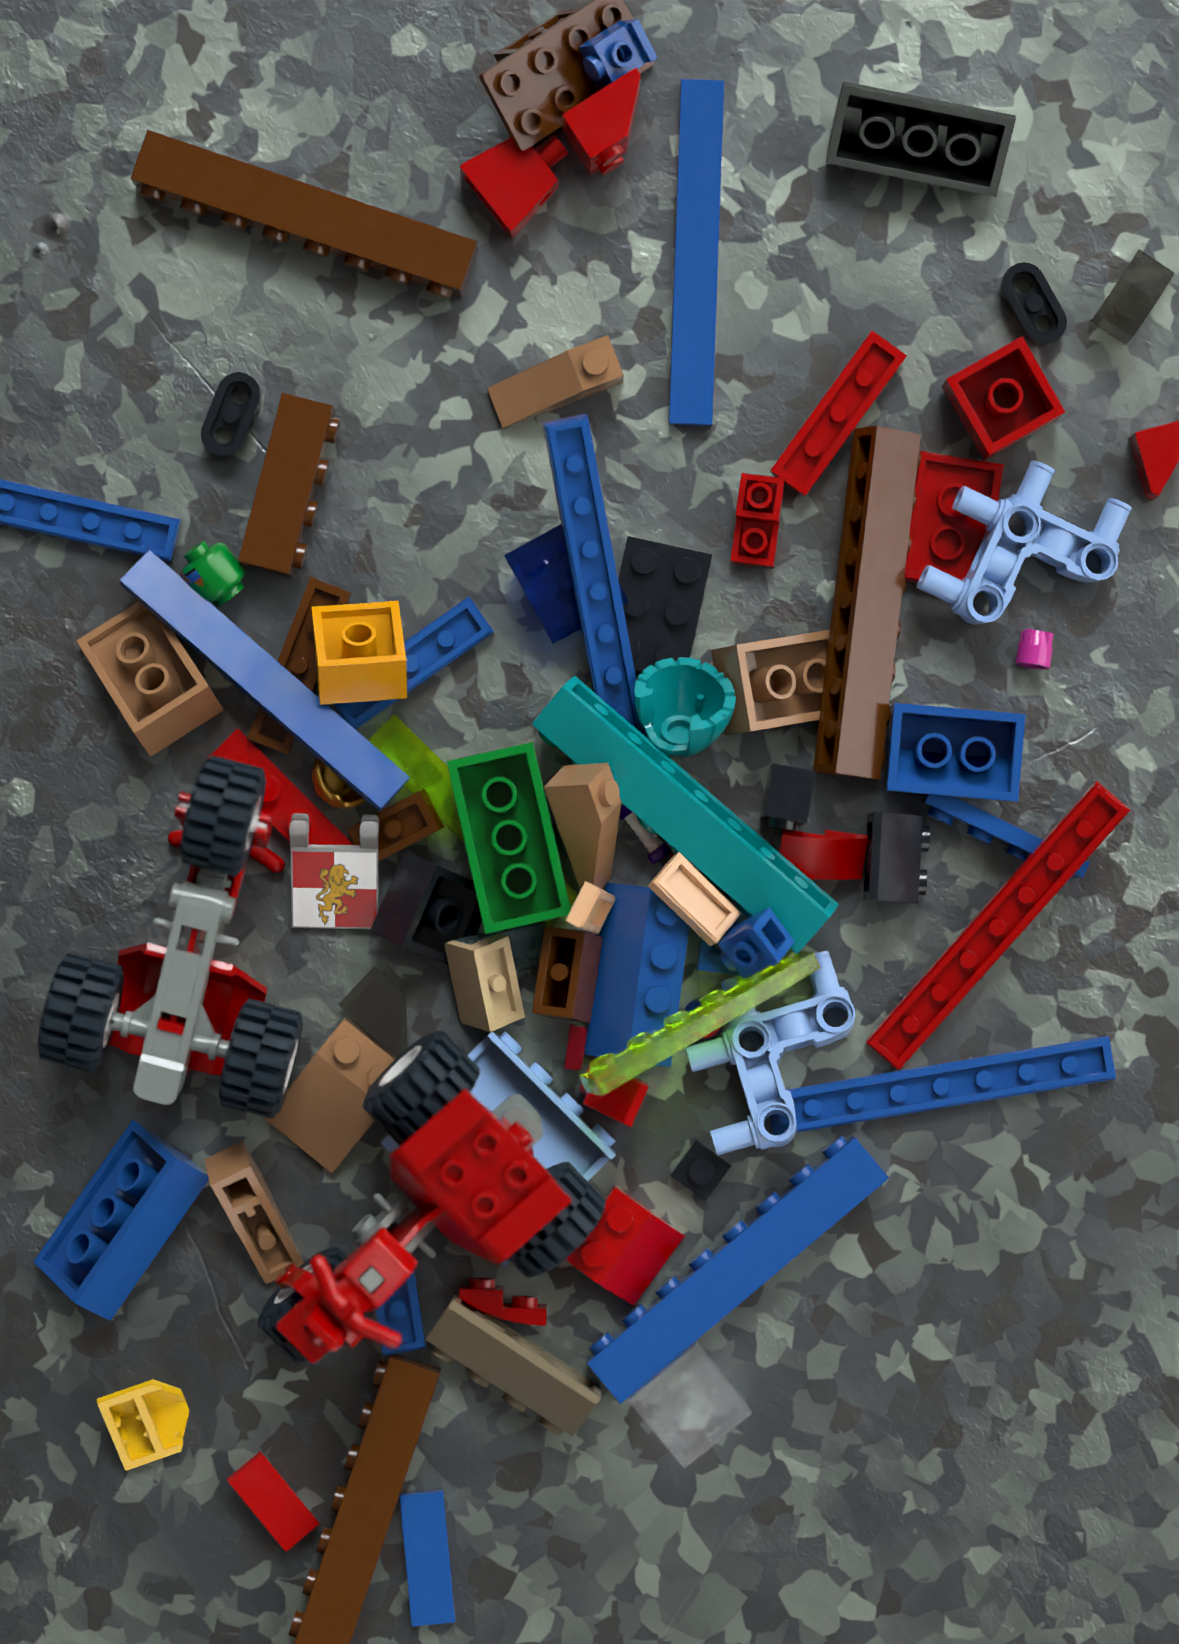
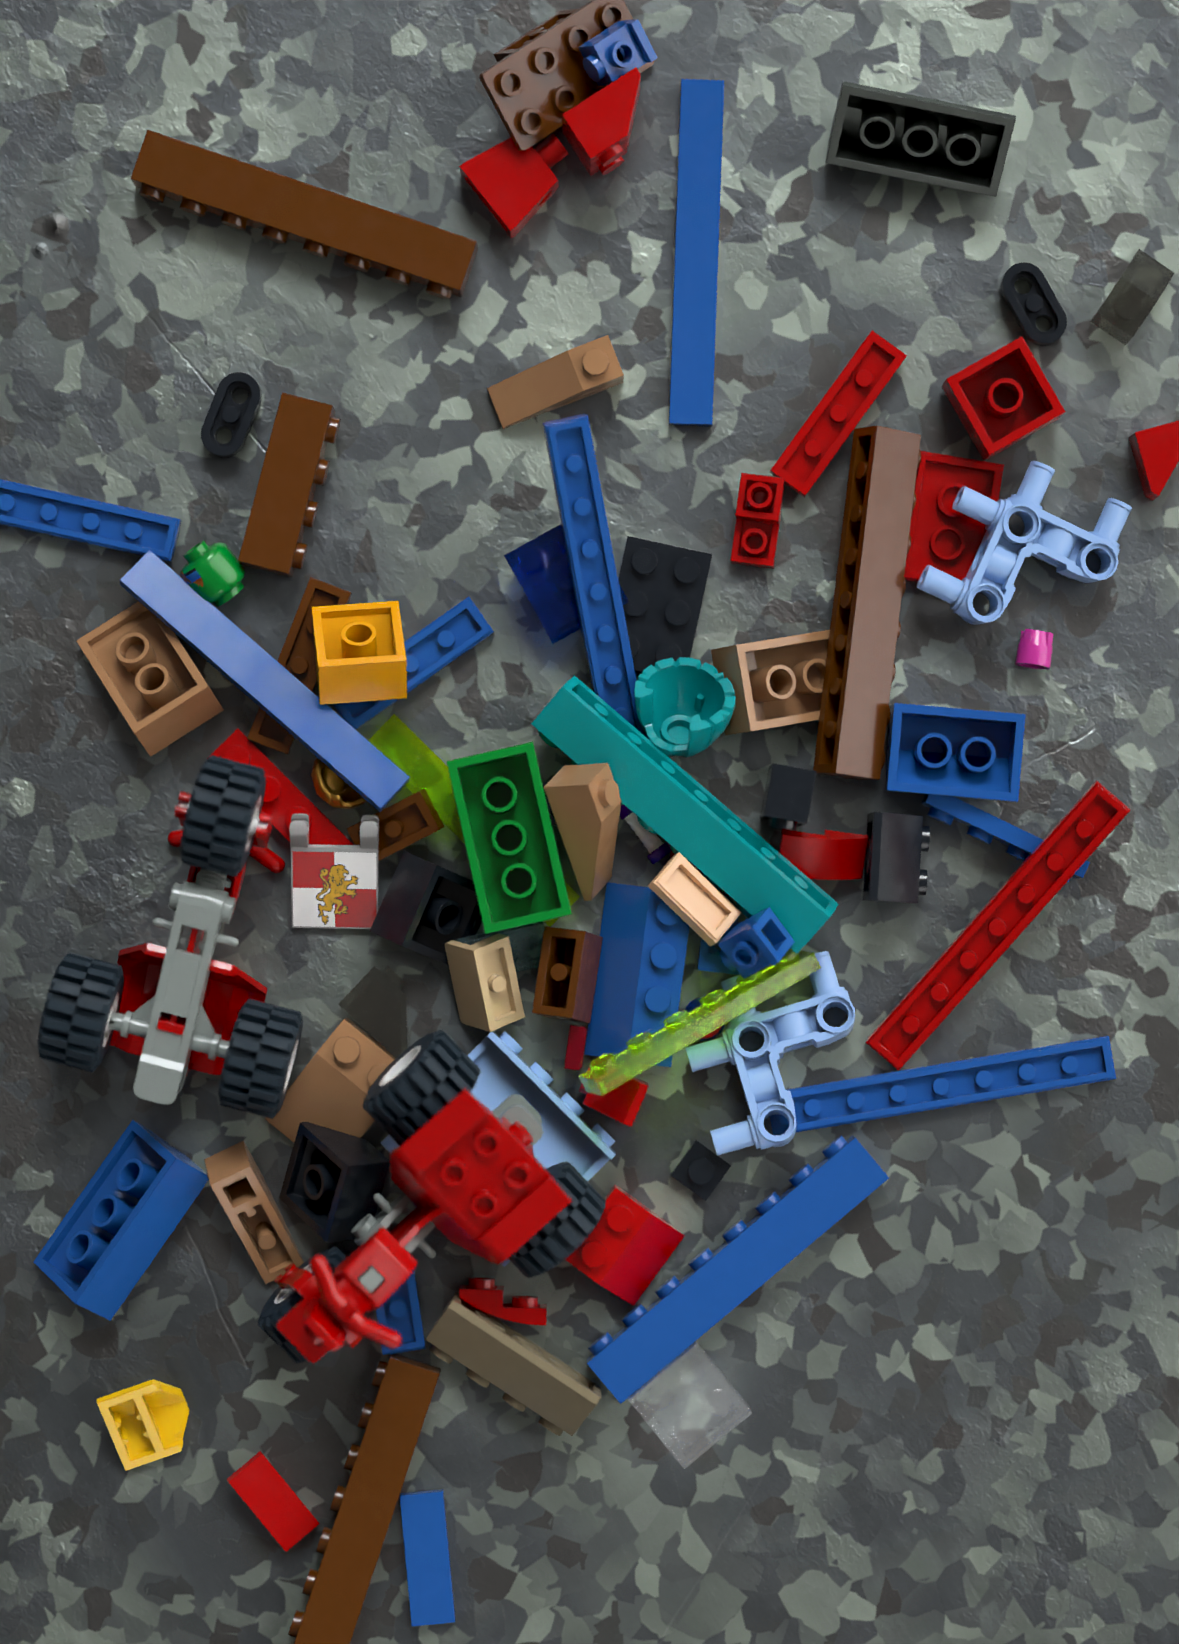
light nougat tile [566,881,616,935] -> none
none -> black slope [279,1122,390,1243]

